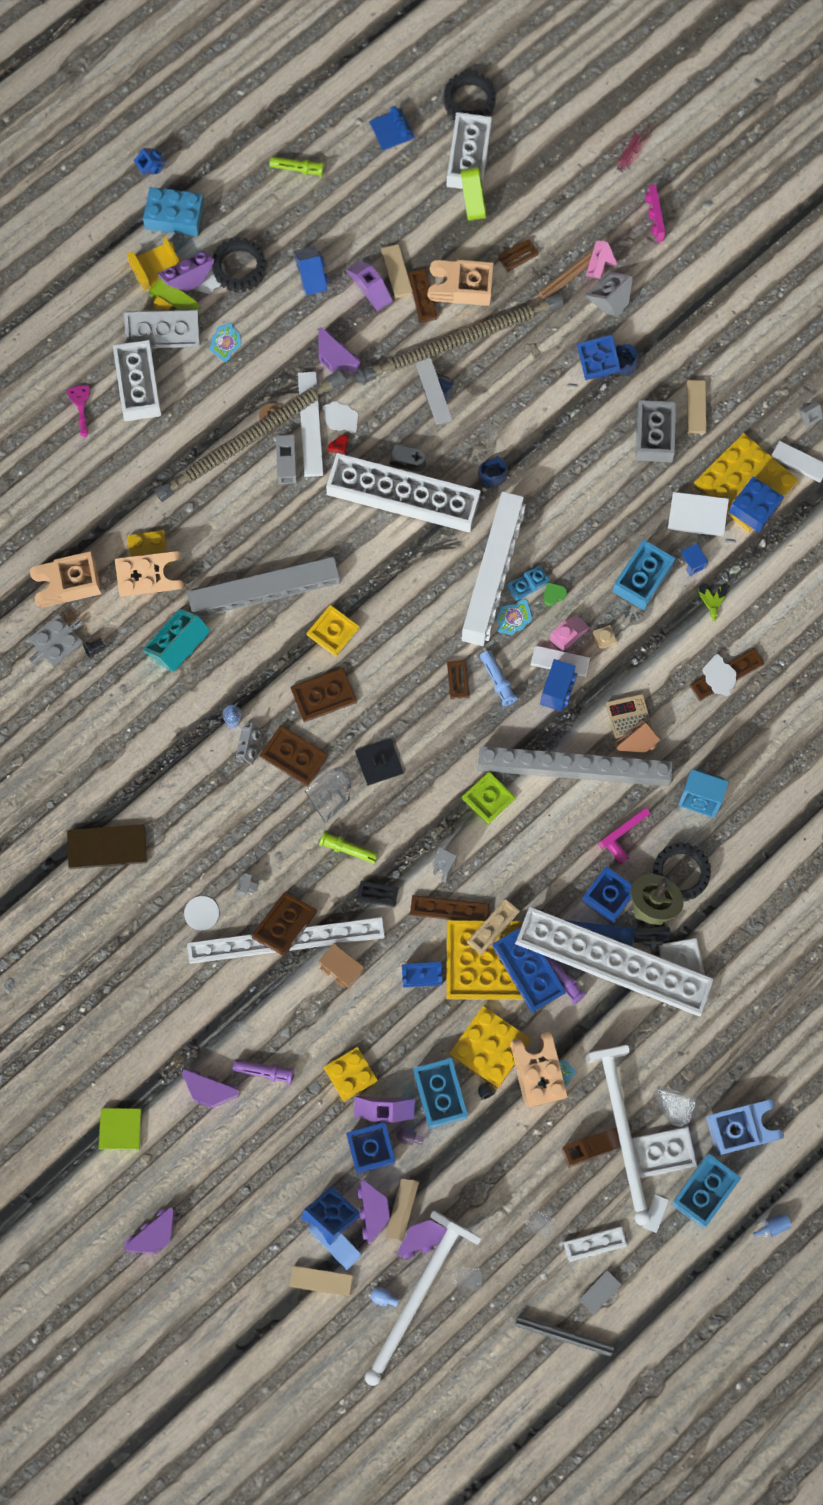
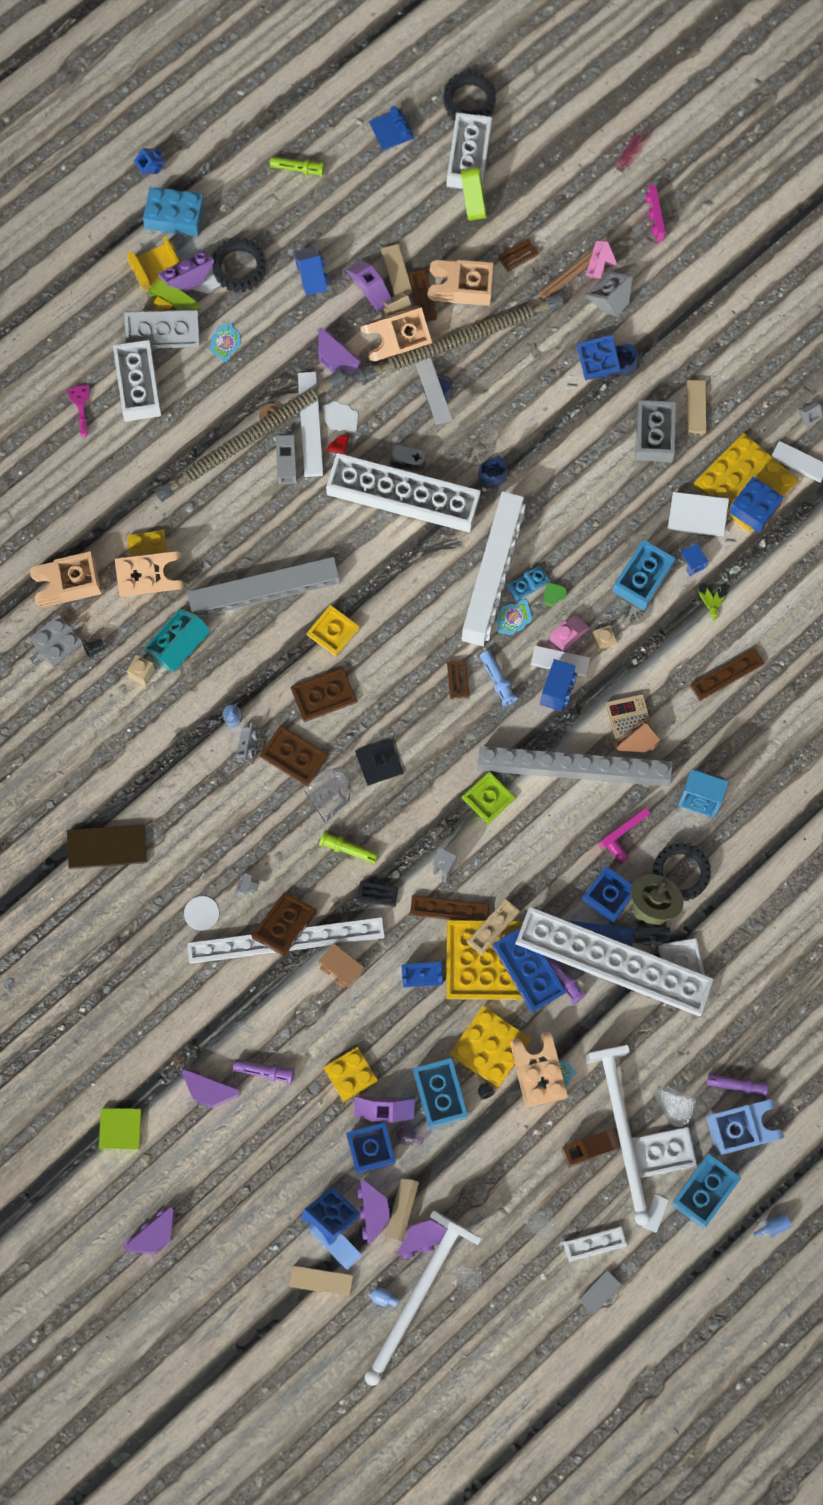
dark grey axle [515,1316,614,1356] -> none
white sticker [703,654,736,696] -> none
none -> tan brick [127,655,155,686]
none -> light nougat brick [360,306,432,361]
none -> tan brick [383,293,412,316]
none -> medium lavender pin [707,1073,769,1099]

